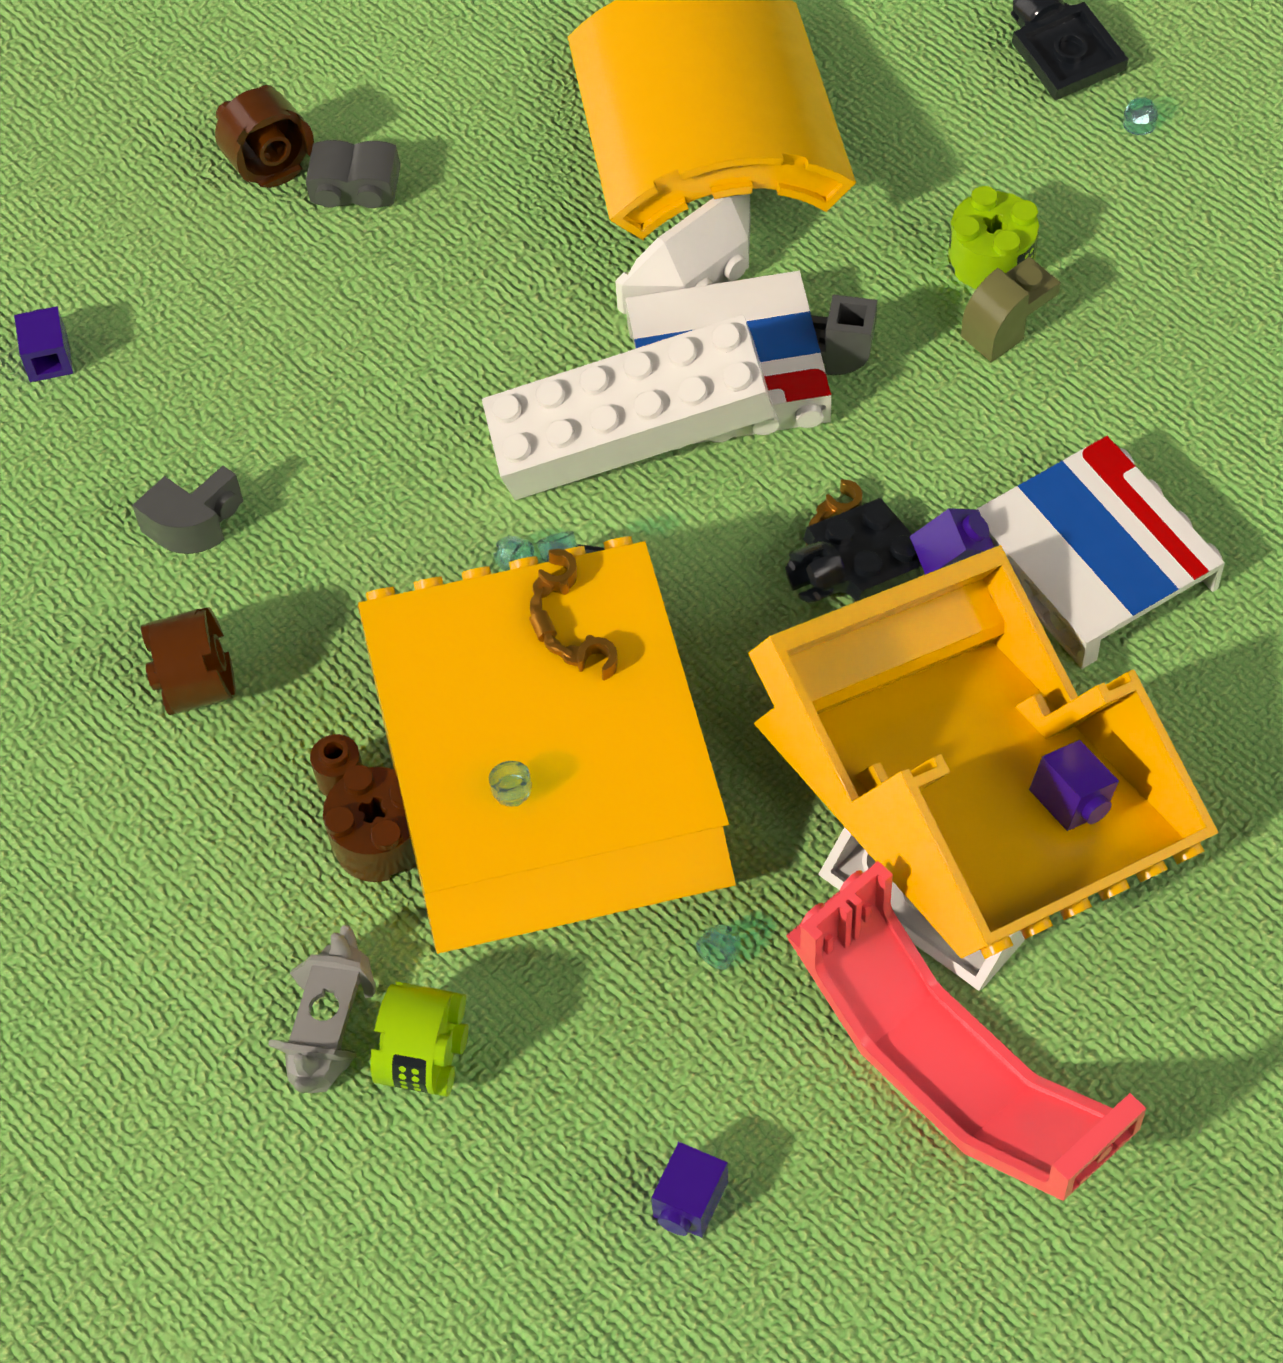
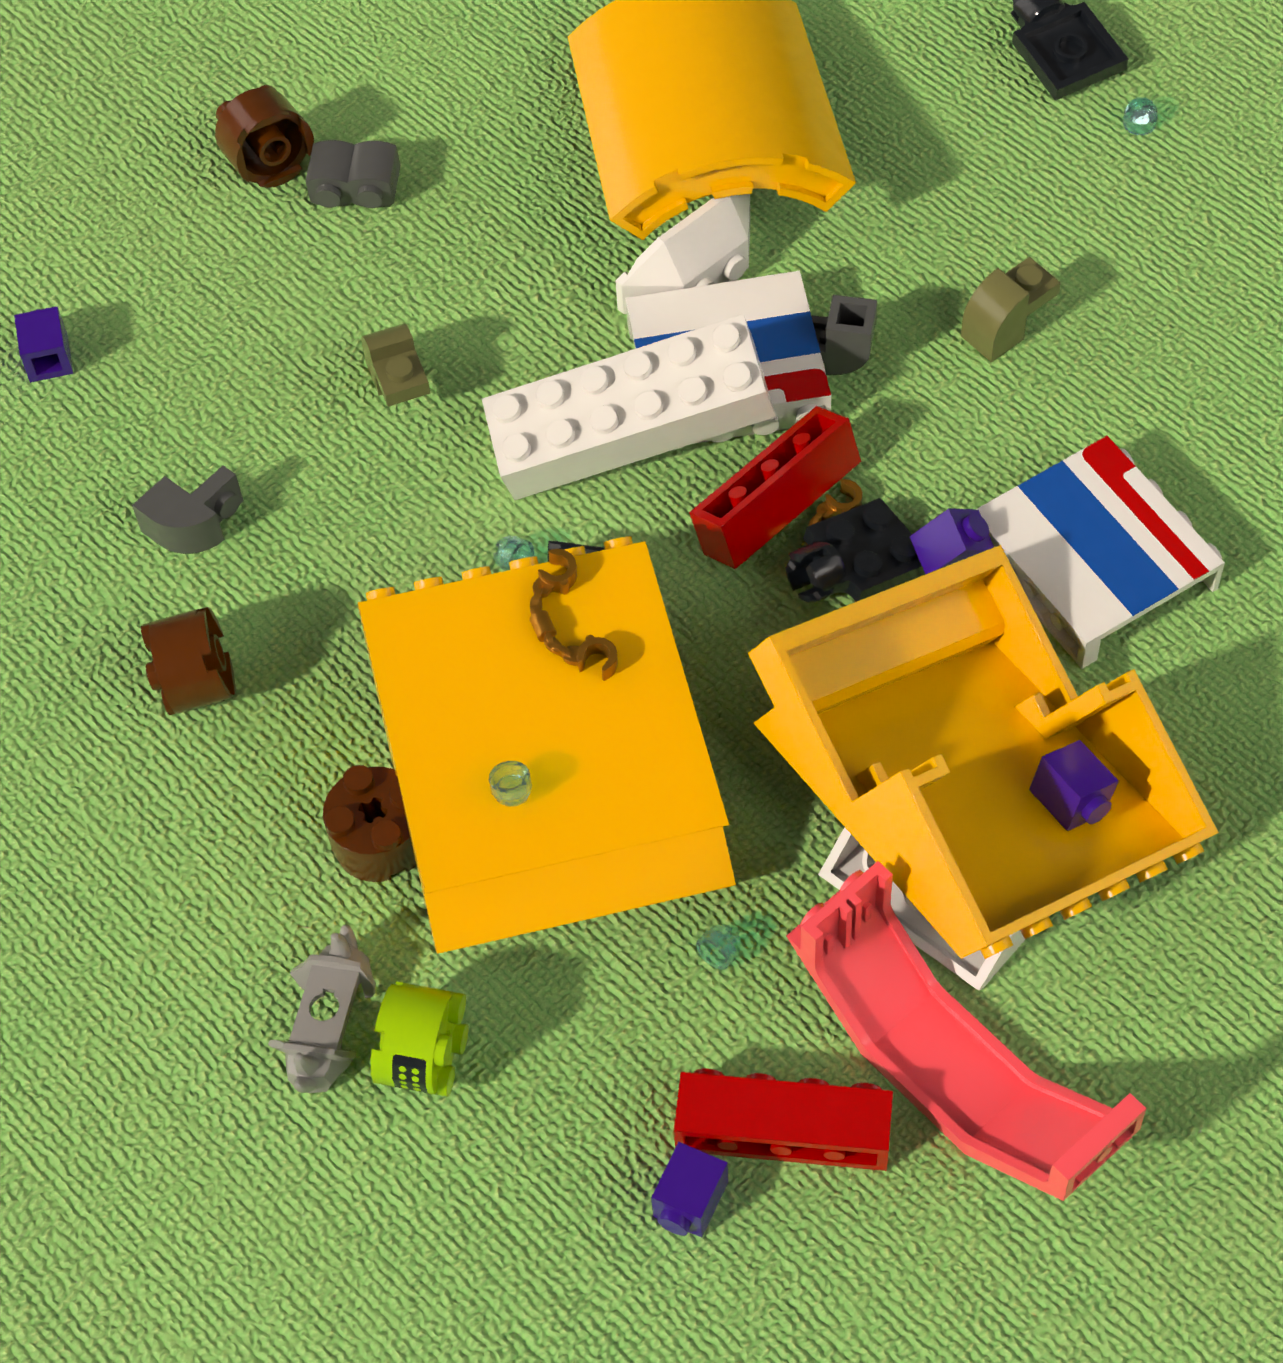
reddish brown brick [310,734,363,797] -> none
clear light blue hinge [537,531,577,562] -> none
lime brick [948,186,1039,289] -> none
none -> olive brick [361,323,430,407]
none -> red brick [674,1068,893,1171]
none -> red brick [689,406,861,569]

